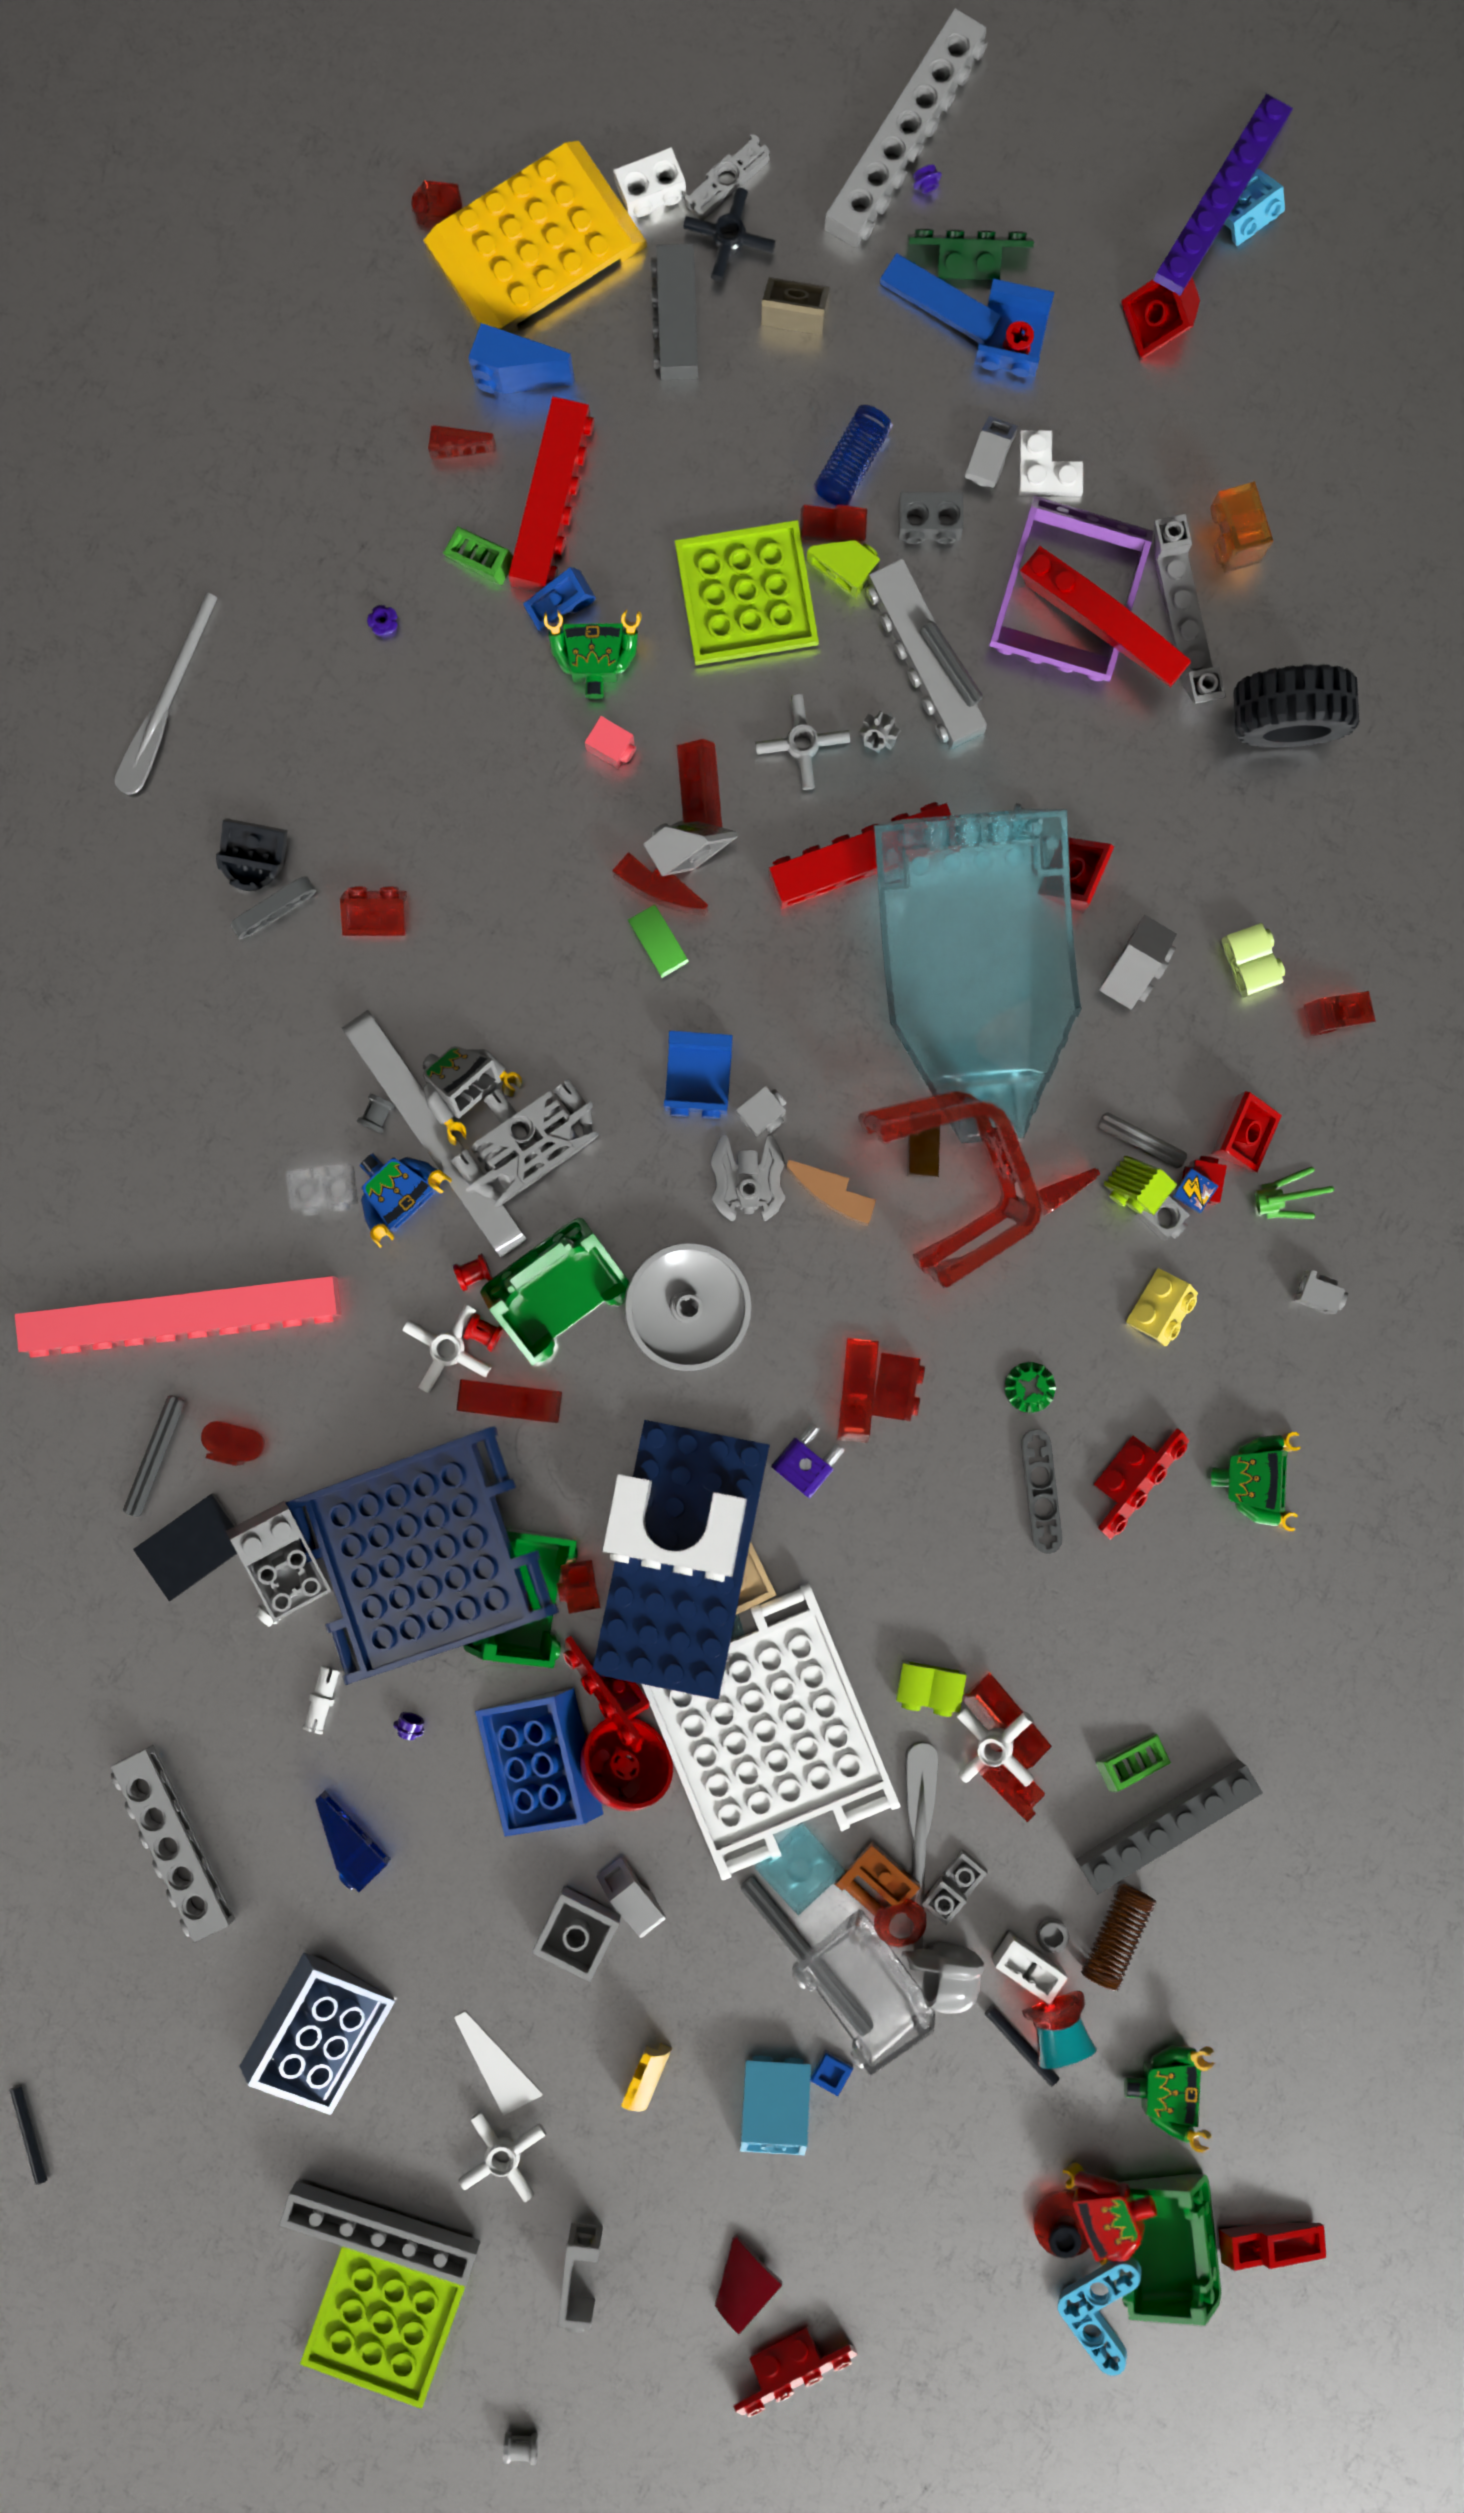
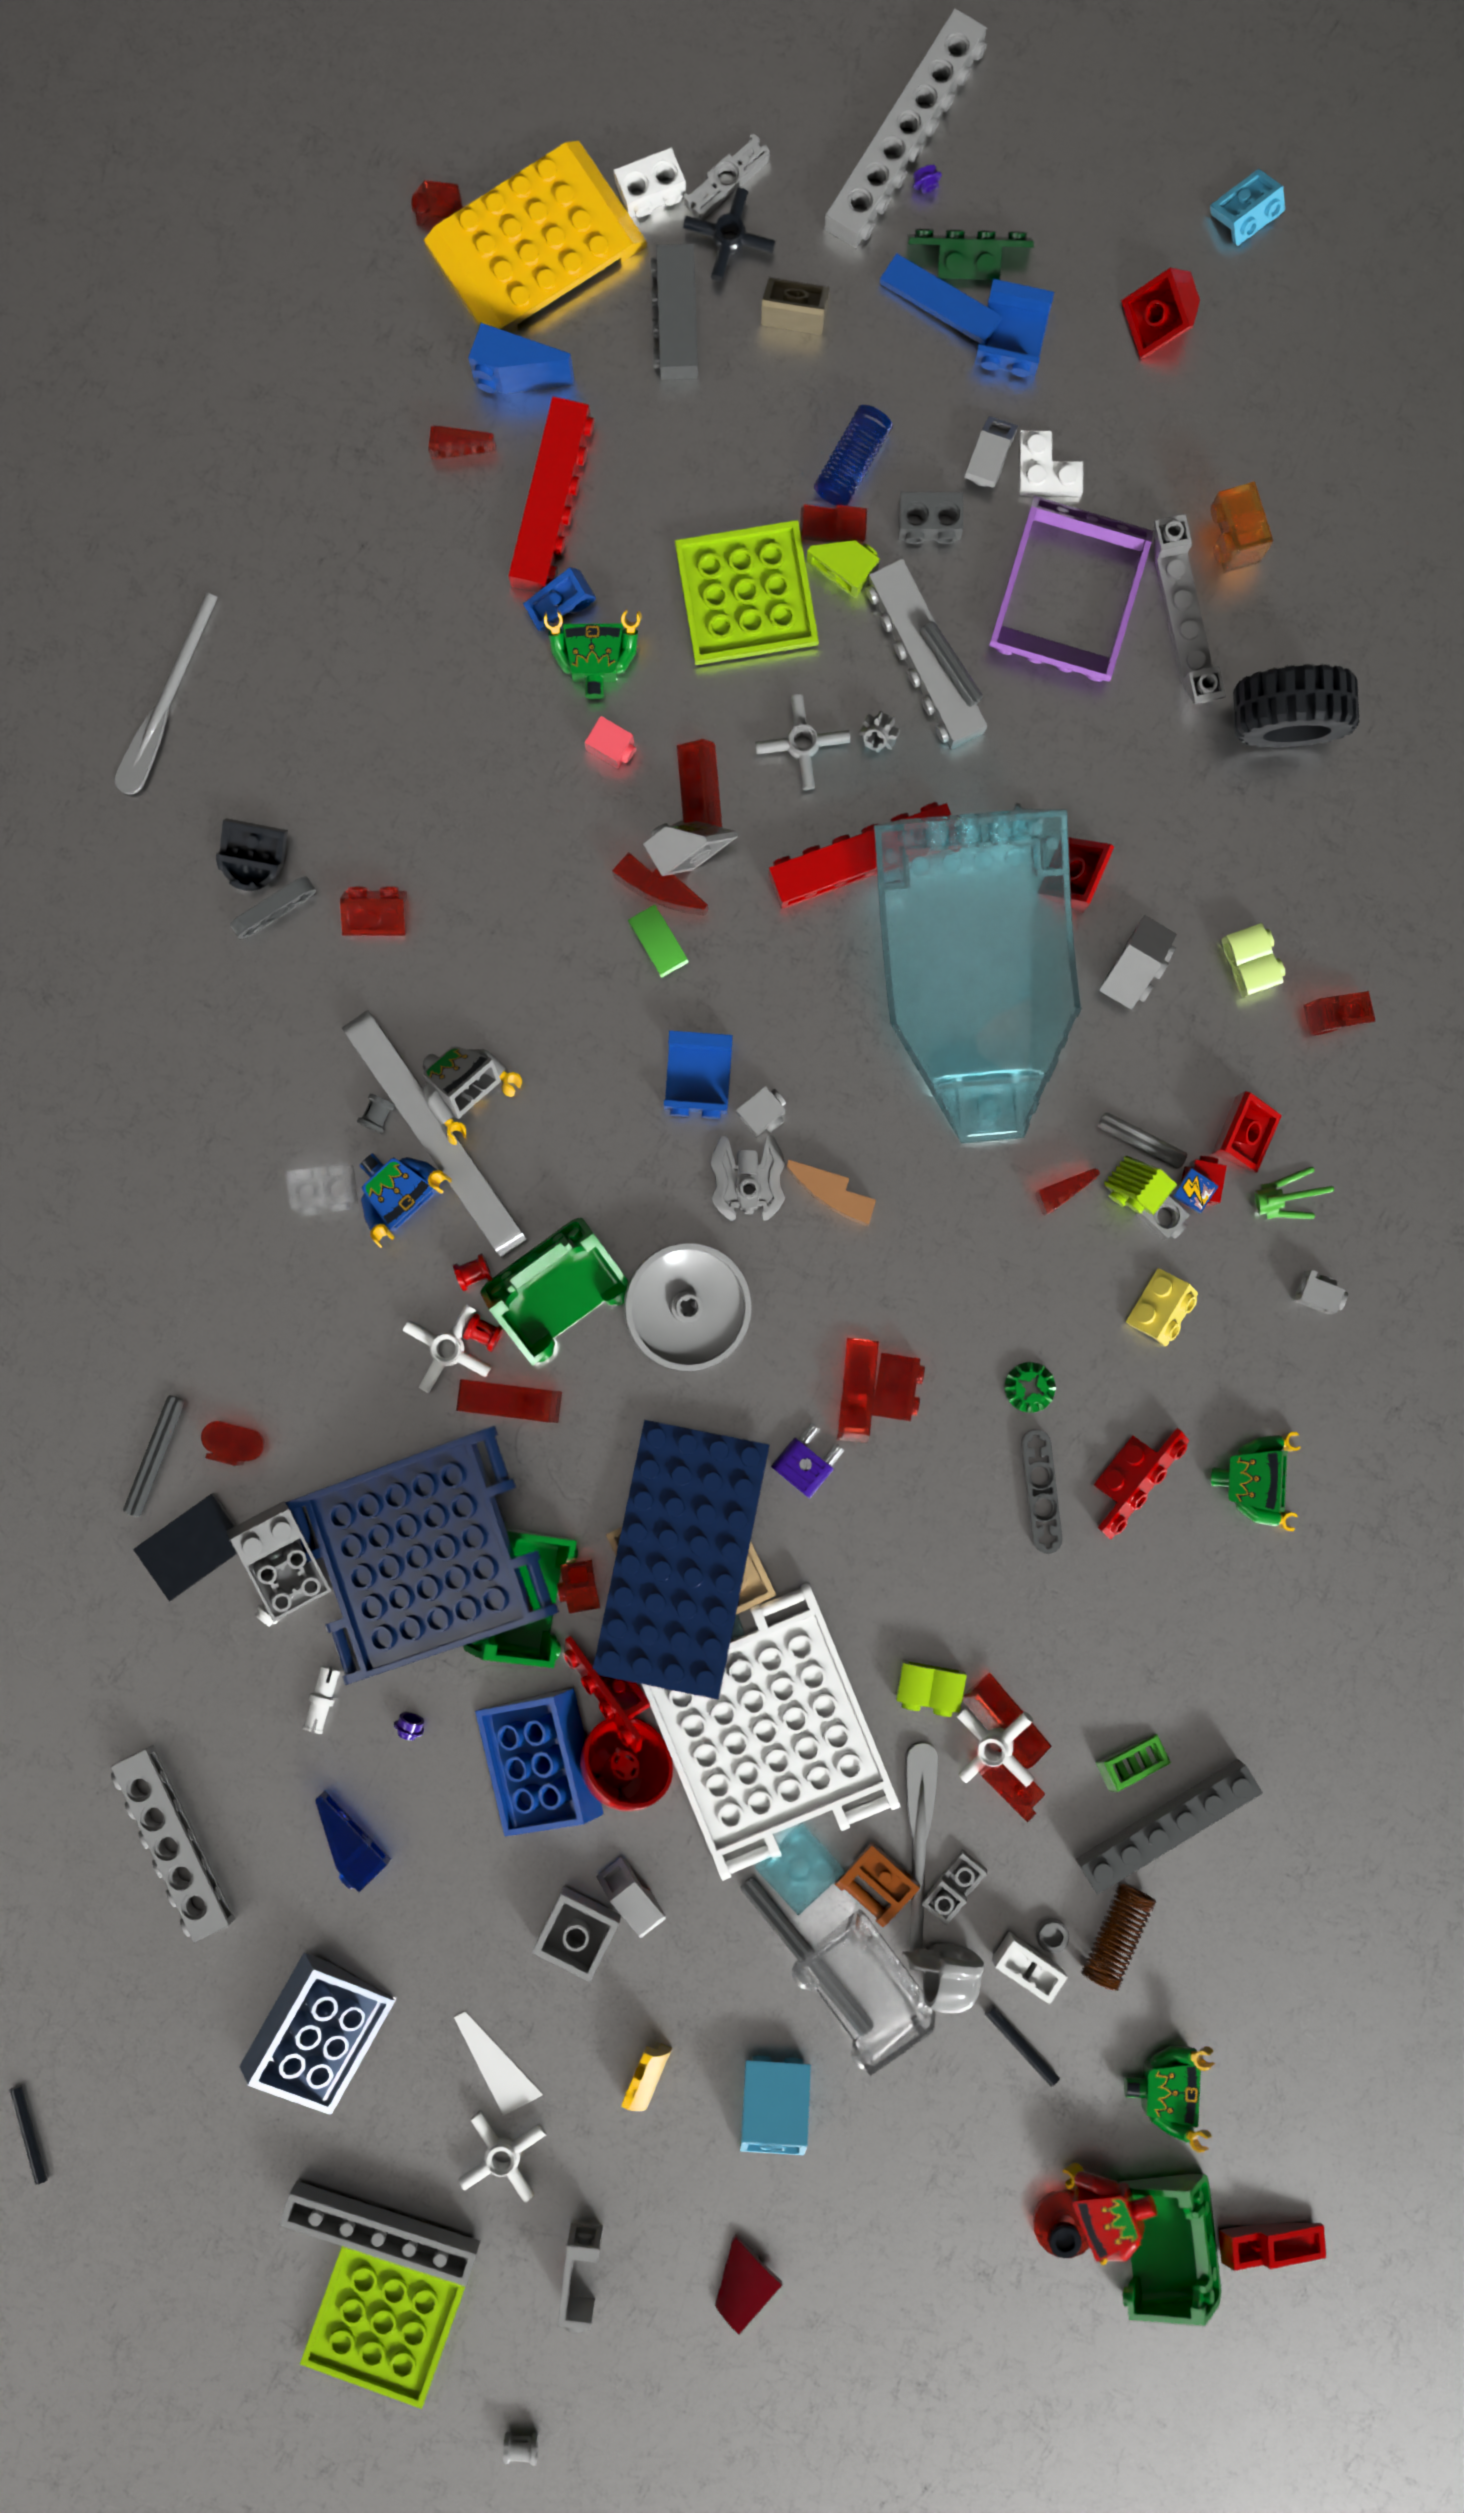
coral brick [15,1276,342,1358] -> none
dark purple plate [367,605,398,636] -> none
bright green slope [443,526,513,585] -> none
light grey piece [451,1079,598,1207] -> none
white arch [603,1475,747,1582] -> none
red bracket [733,2328,858,2417] -> none
blue tile [810,2049,854,2097] -> none
clear red windscreen [858,1090,1042,1288] -> none
clear red piece [874,1898,927,1948] -> none
dark brown slope [907,1111,940,1177] -> none
red bush [1003,321,1034,355] -> none
red slope [1020,546,1191,687] -> none
hat [1022,1990,1097,2069] -> none
medium azure beam [1058,2257,1141,2376] -> none
dark purple plate [1153,93,1293,296] -> none

